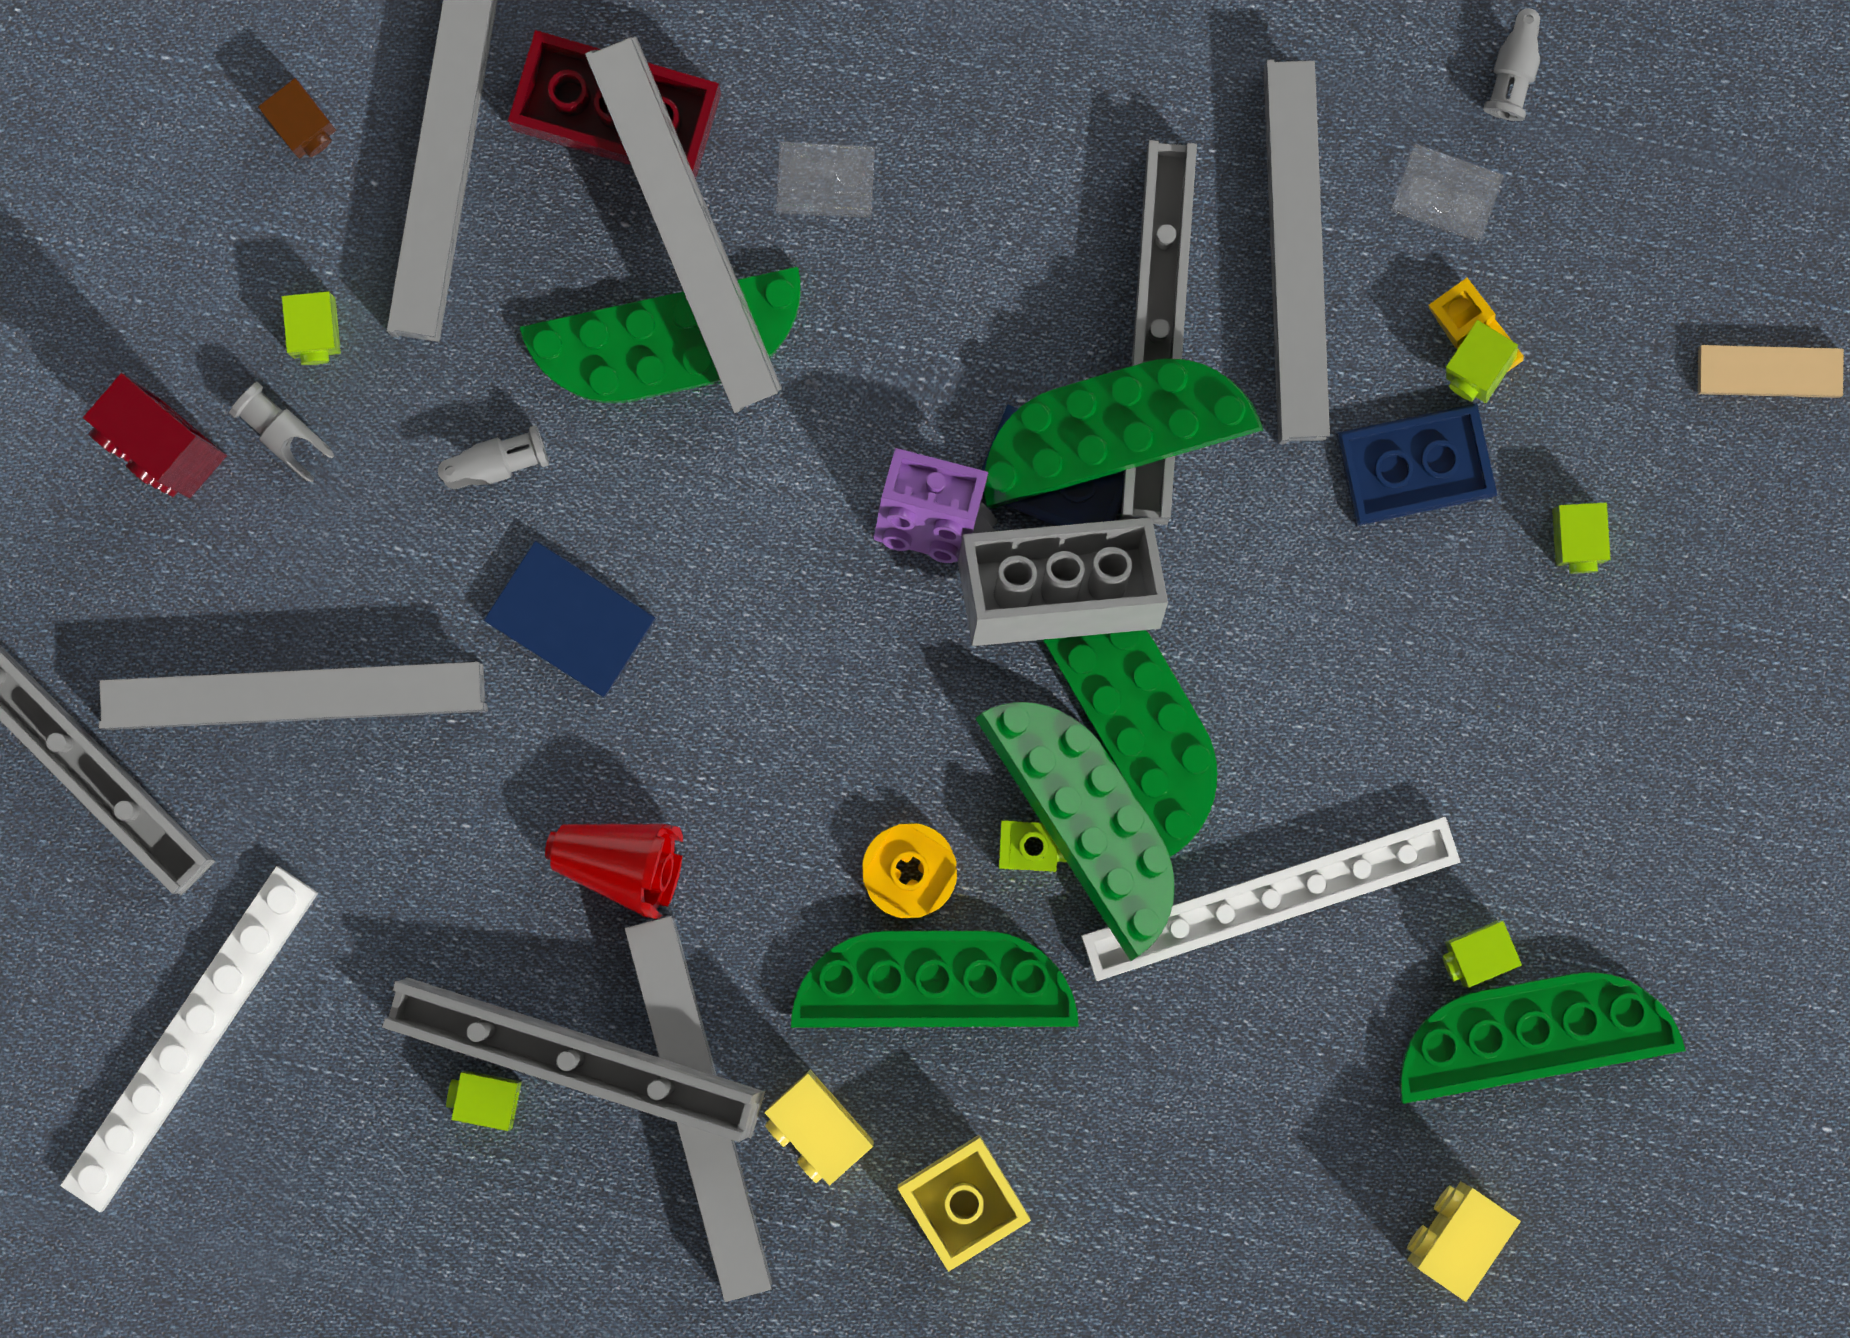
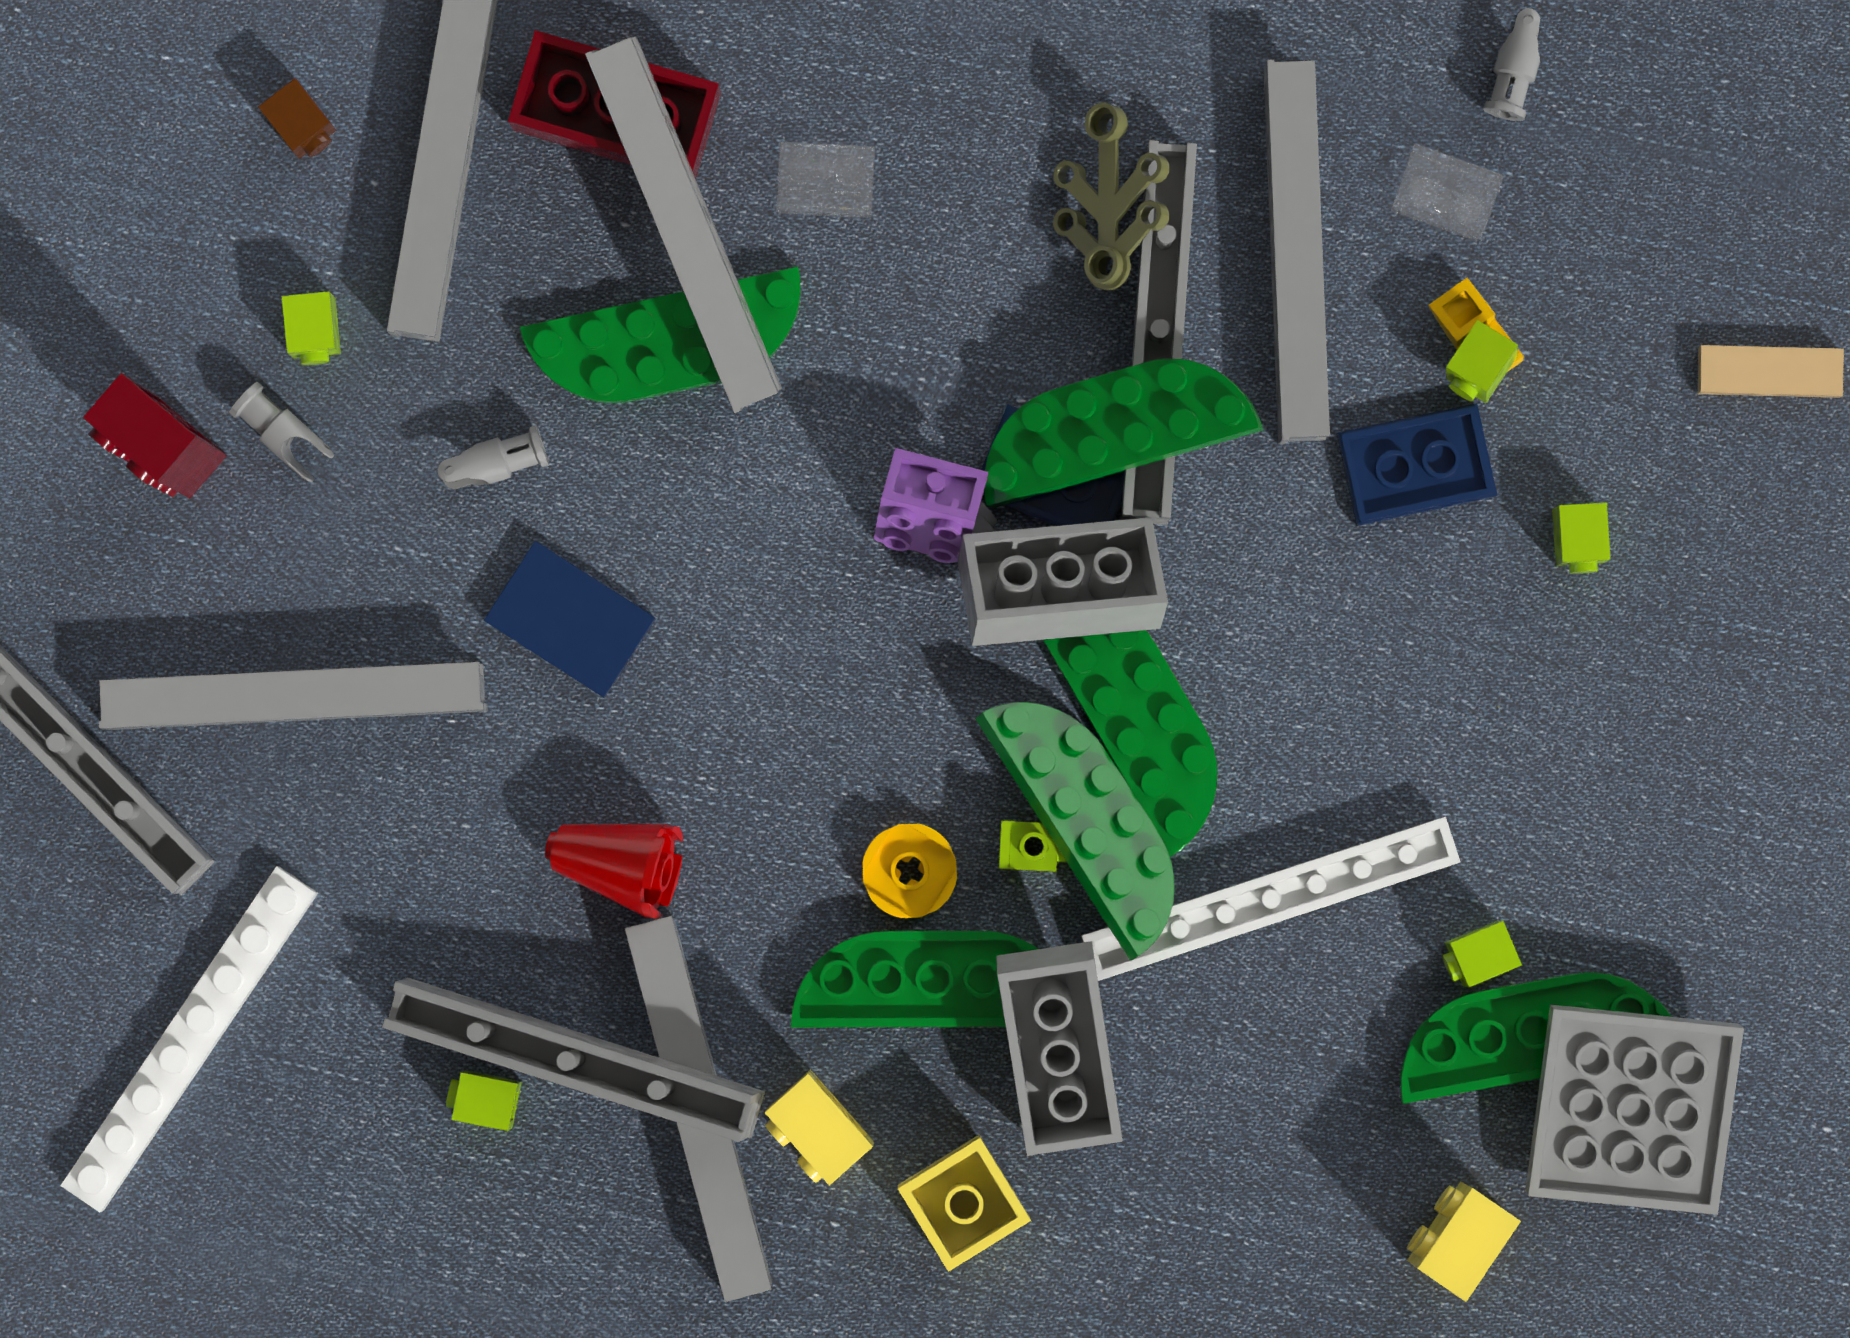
none -> light grey brick [996,941,1123,1156]
none -> olive plant [1053,103,1169,290]
none -> light grey plate [1525,1005,1744,1215]

